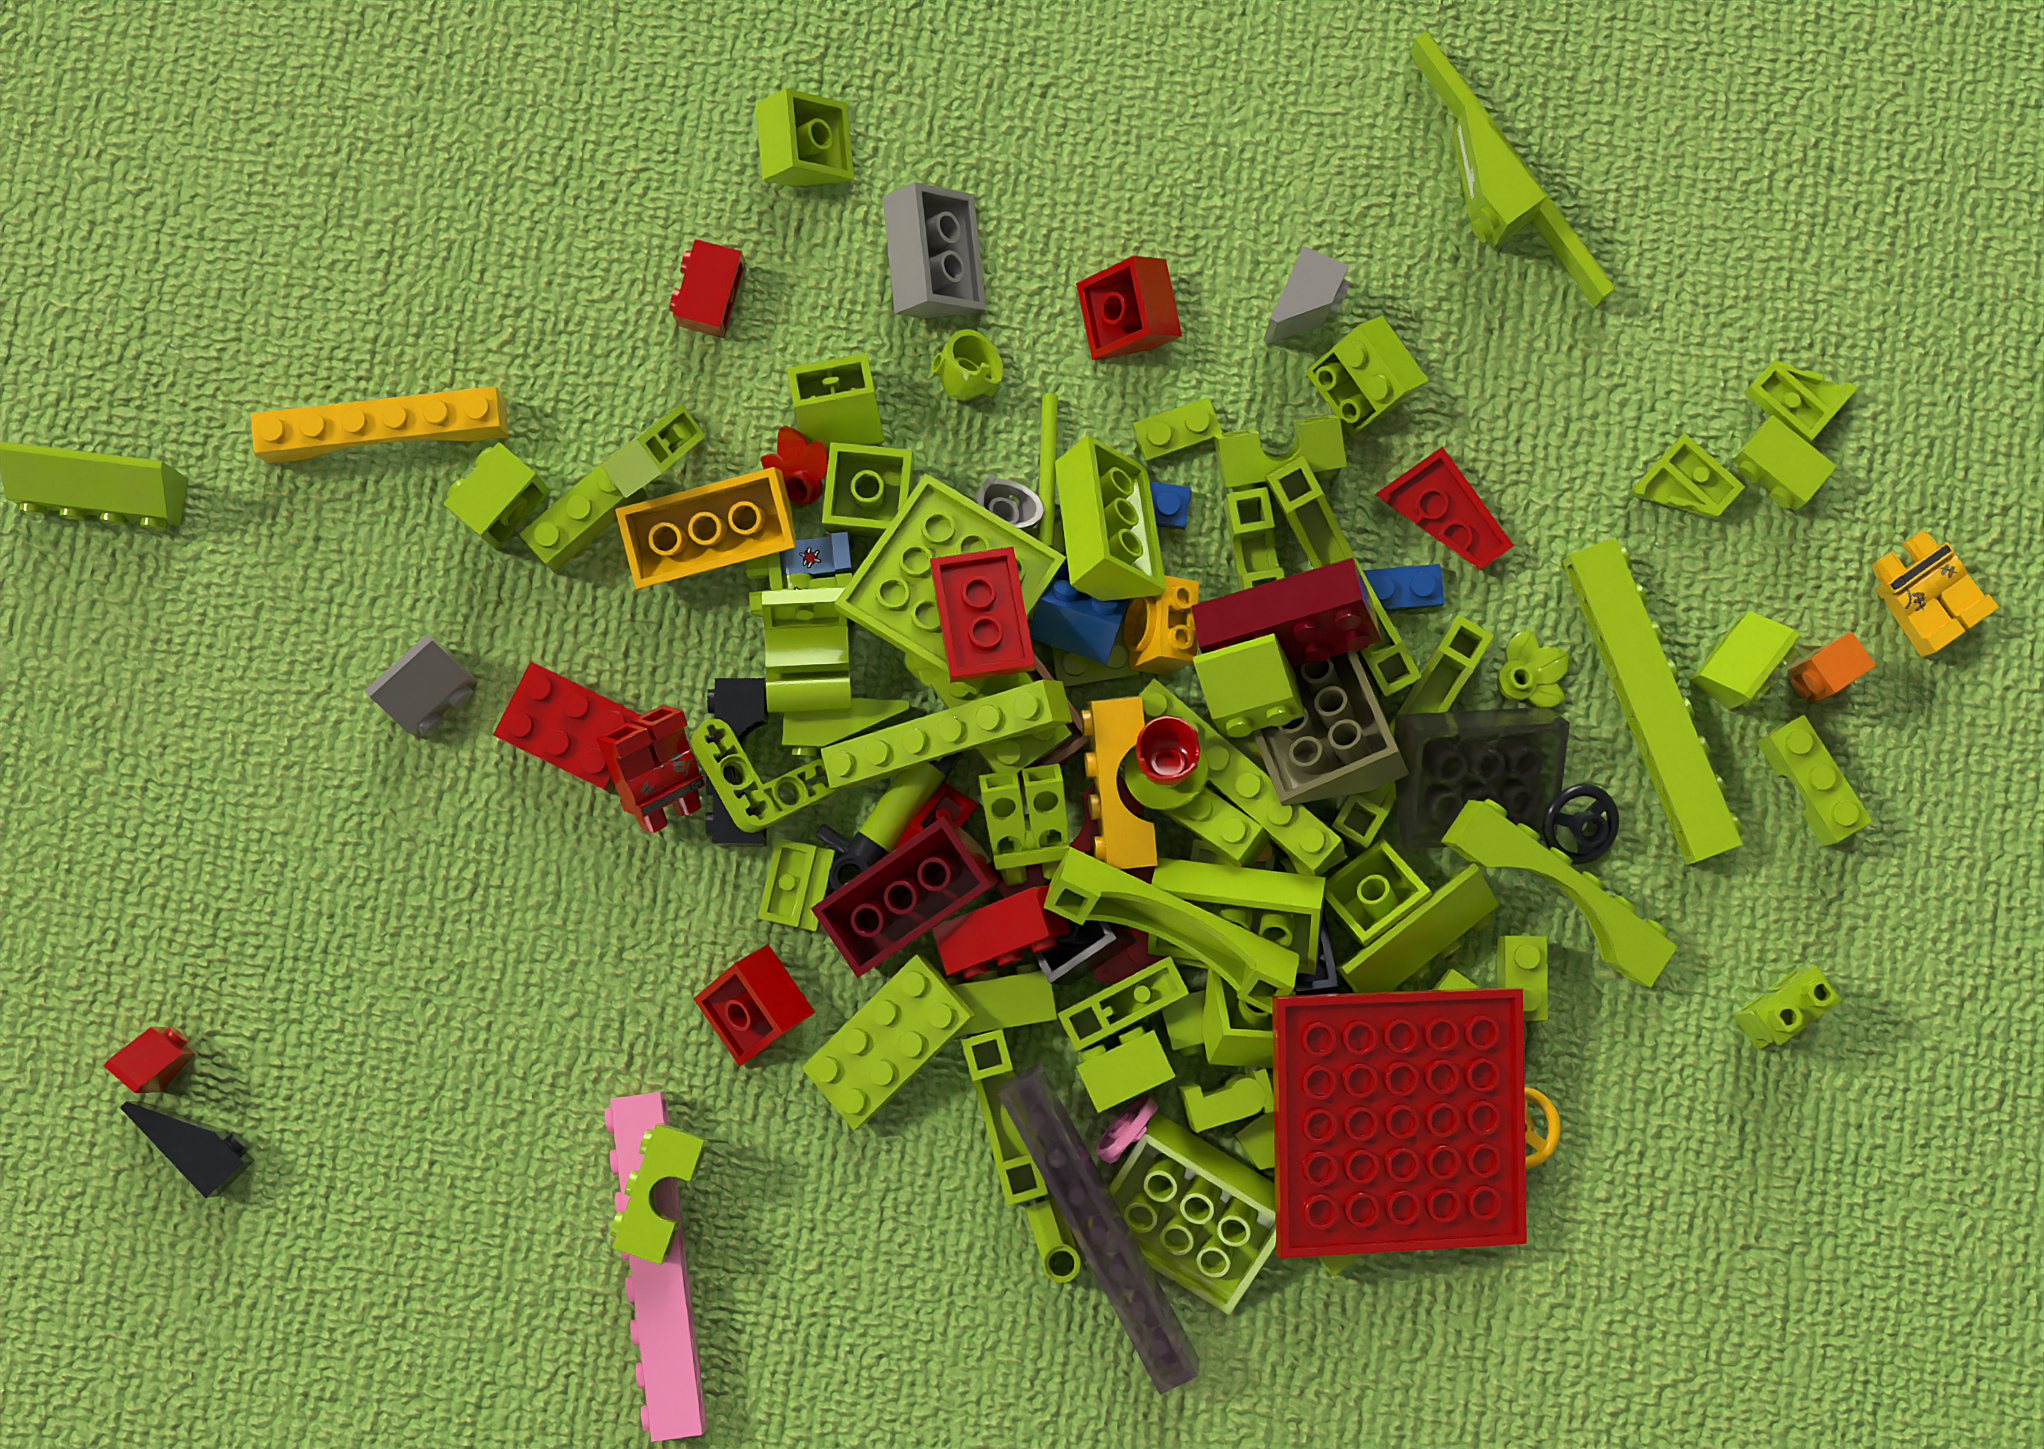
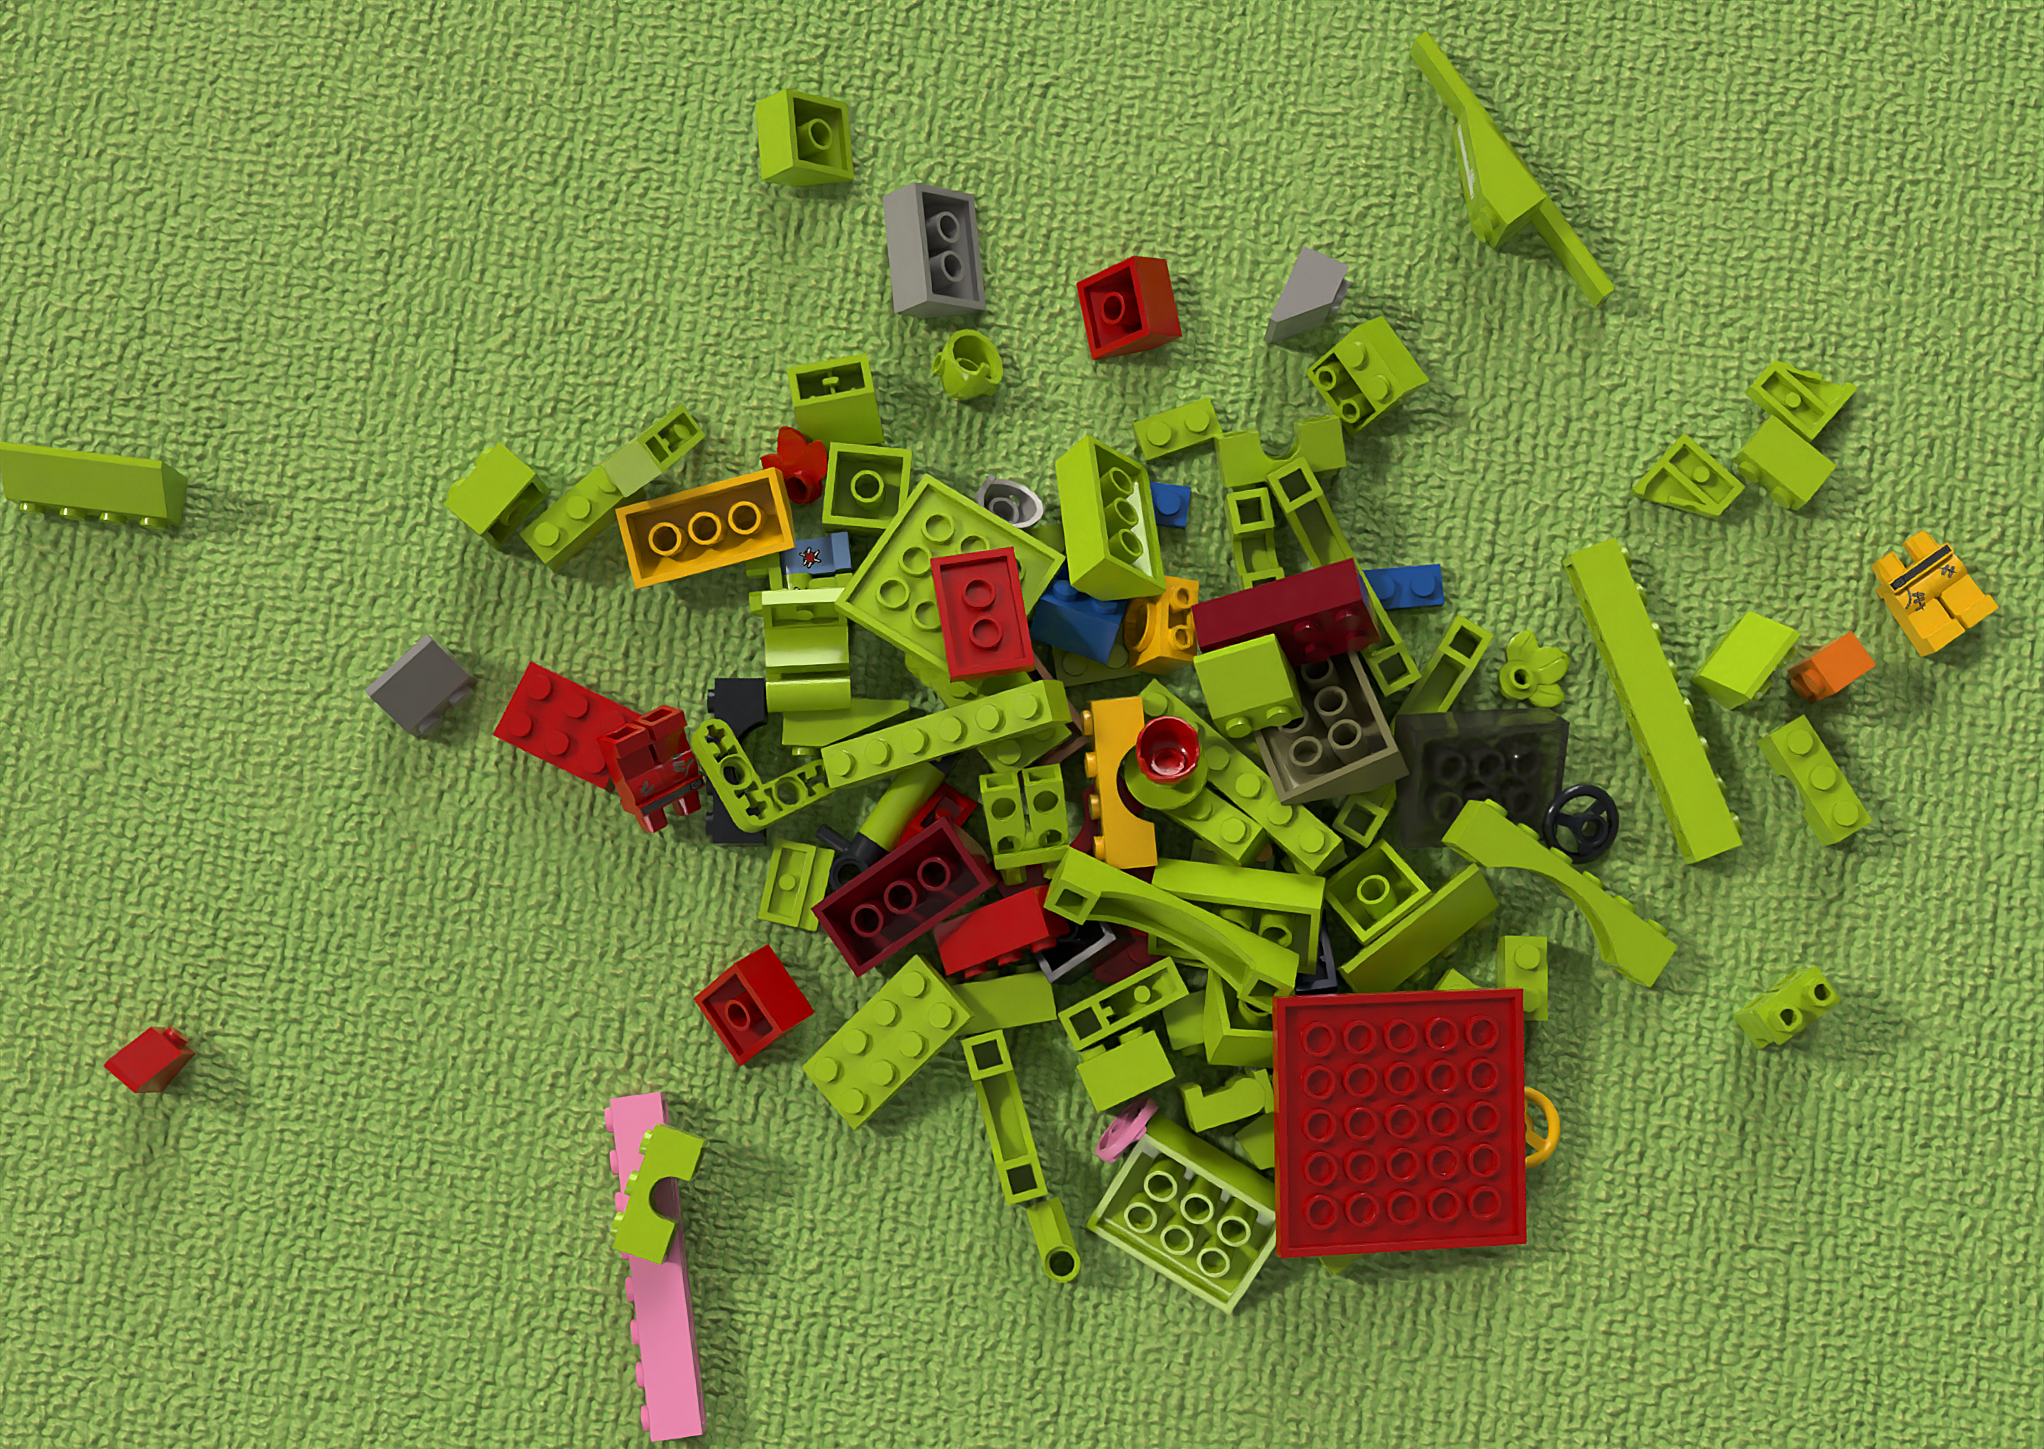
black slope [120,1101,255,1198] -> none
yellow arch [251,386,509,464] -> none
red brick [669,239,746,338] -> none
brick [998,1063,1200,1395] -> none
lime bar [1037,393,1058,549] -> none
red wing [1375,446,1514,571] -> none

